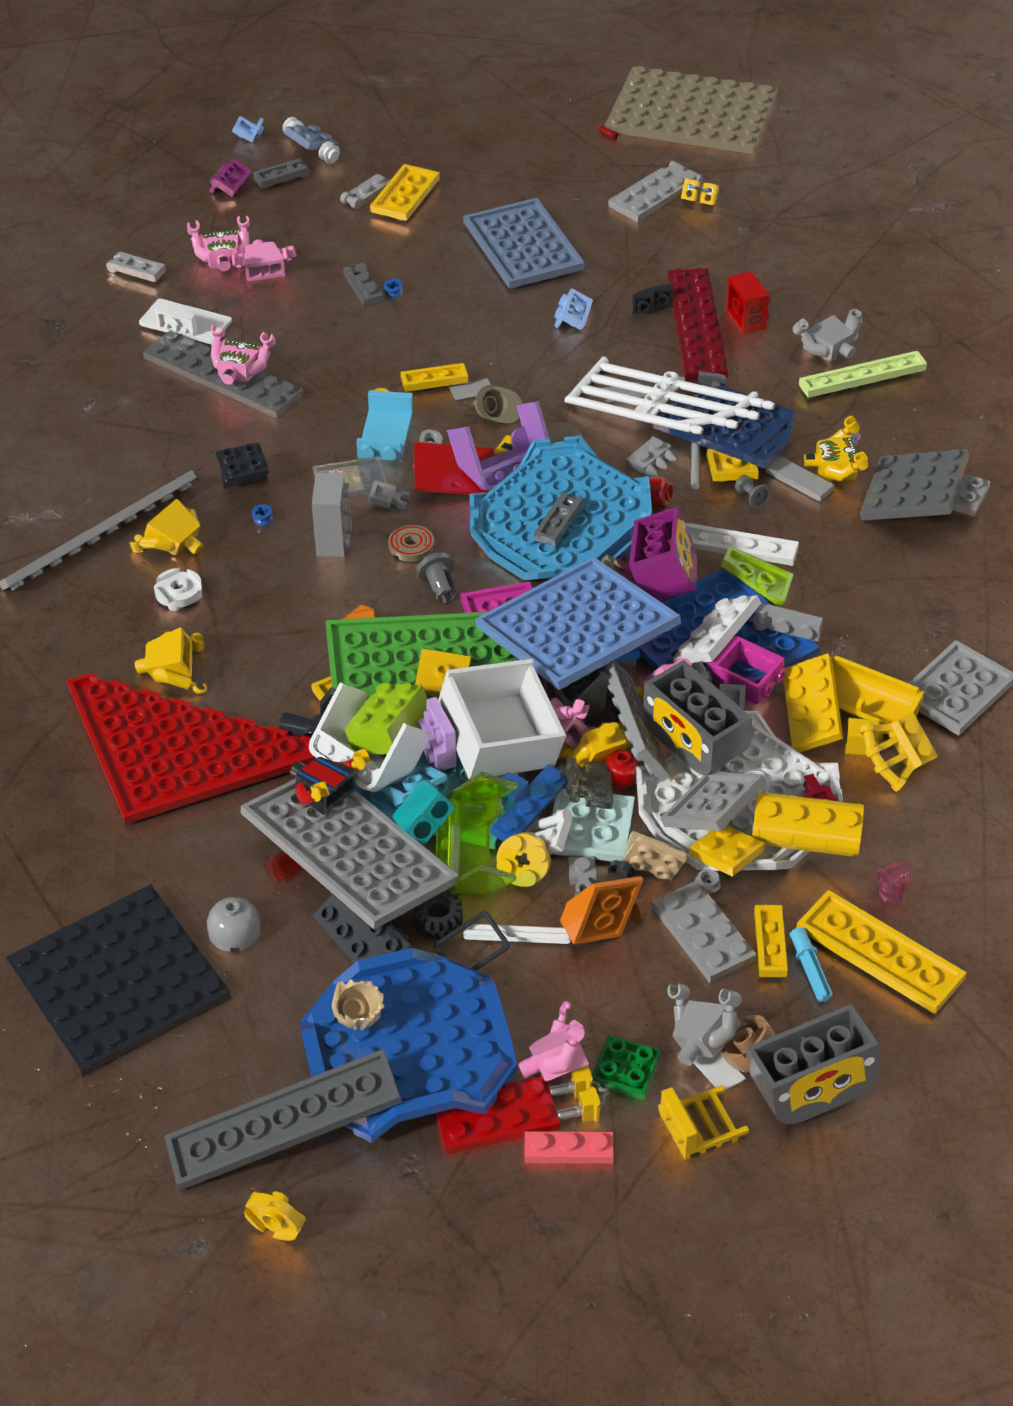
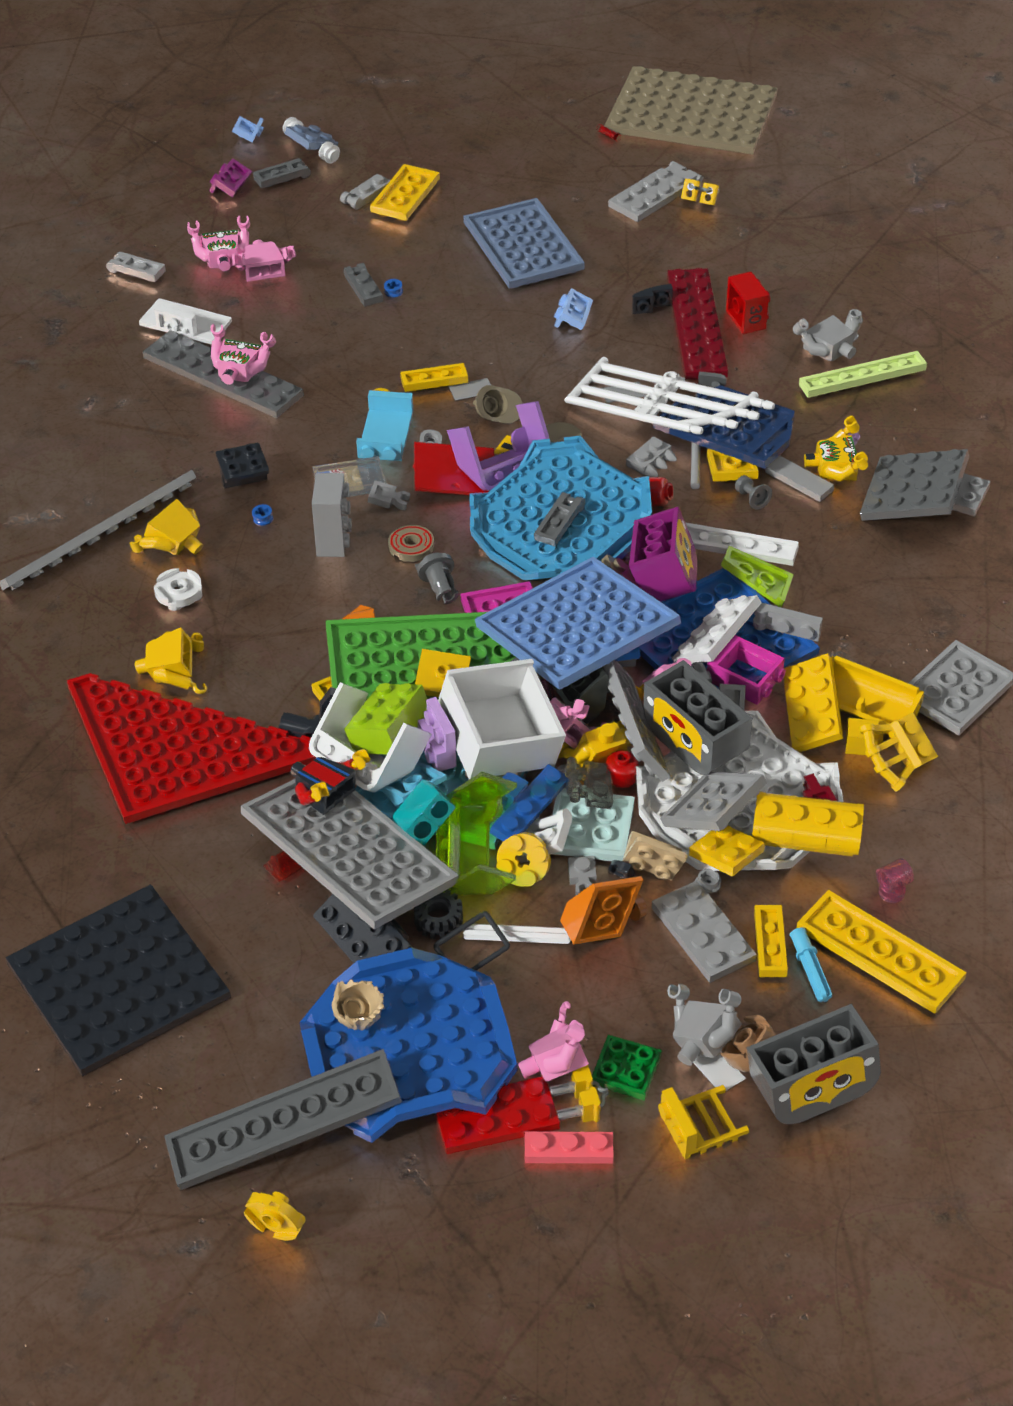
light grey cylinder [207,896,261,951] -> none

